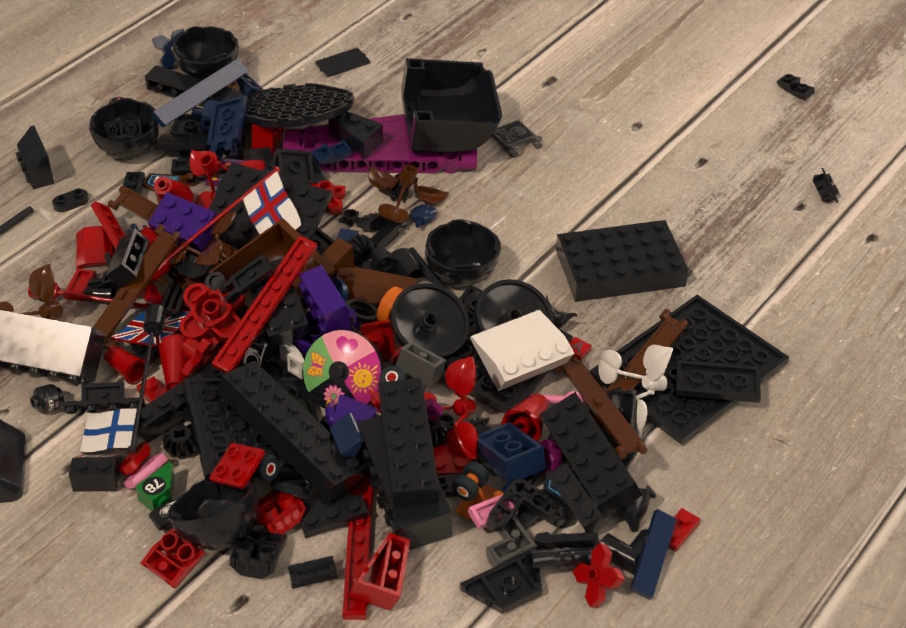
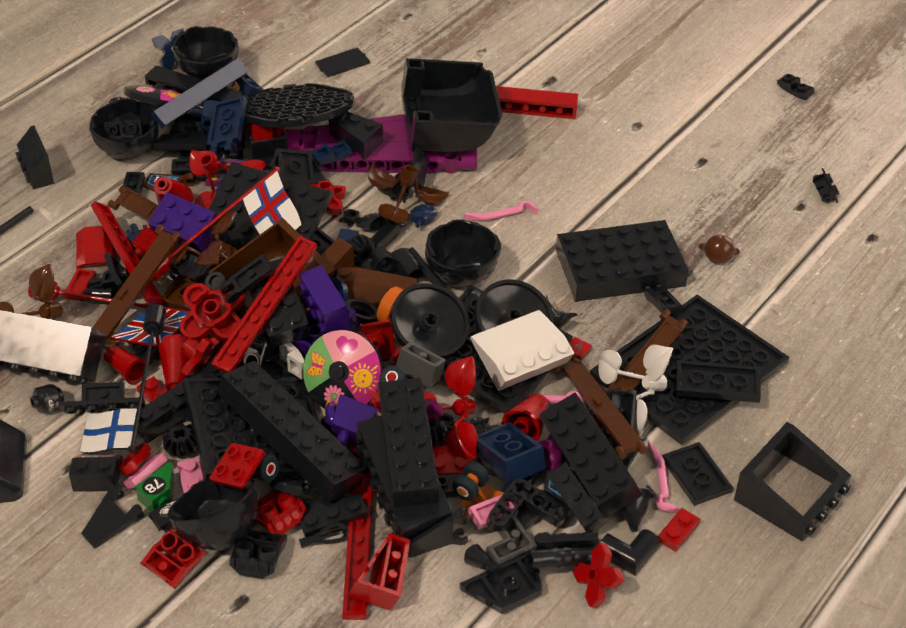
black plate [52,188,89,212] -> none
black brick [106,228,149,288] -> none
black tile [161,284,188,317] -> none
black hinge [288,555,337,589] -> none
dark blue slope [330,413,364,458] -> none
dark grey flag [492,120,543,157] -> none
dark blue tile [629,509,676,600] -> none
none -> black flag [81,483,145,549]
none -> black dish [123,83,180,107]
none -> bright pink plate [177,458,204,493]
none -> black hinge [249,131,288,159]
none -> black piece [299,522,347,548]
none -> black flag [408,507,469,558]
none -> black slope [412,147,429,188]
none -> bright pink piece [464,201,538,221]
none -> black cone [464,544,501,575]
none -> red brick [496,86,579,120]
none -> black hinge [644,284,682,315]
none -> bright pink piece [648,442,678,513]
none -> black tile [662,442,733,506]
none -> reddish brown hair [699,235,740,264]
none -> black windscreen [734,422,851,542]

